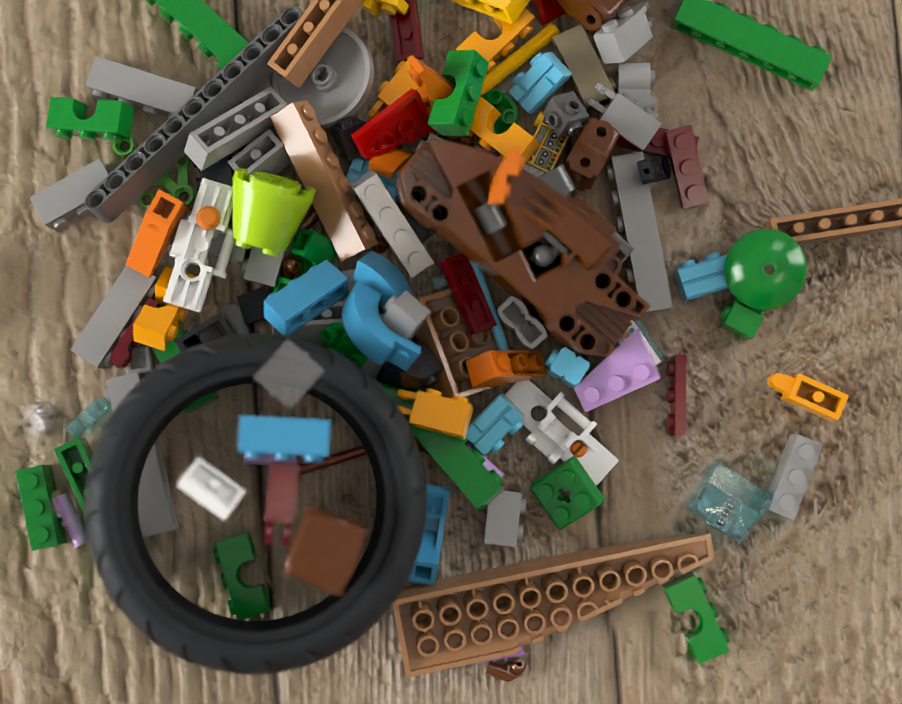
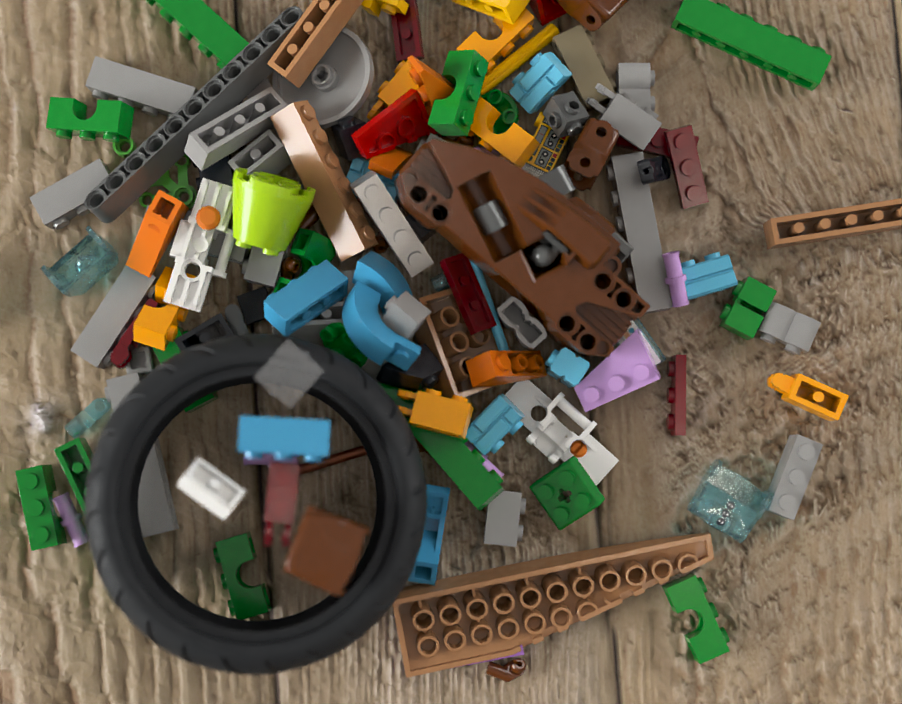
orange slope [488,146,525,206] -> none
light grey hinge [593,1,655,64] -> none
green dish [724,229,807,310] -> none
none -> clear light blue piece [40,226,119,297]
none -> lavender pin [662,251,690,307]
none -> light grey brick [757,301,821,355]

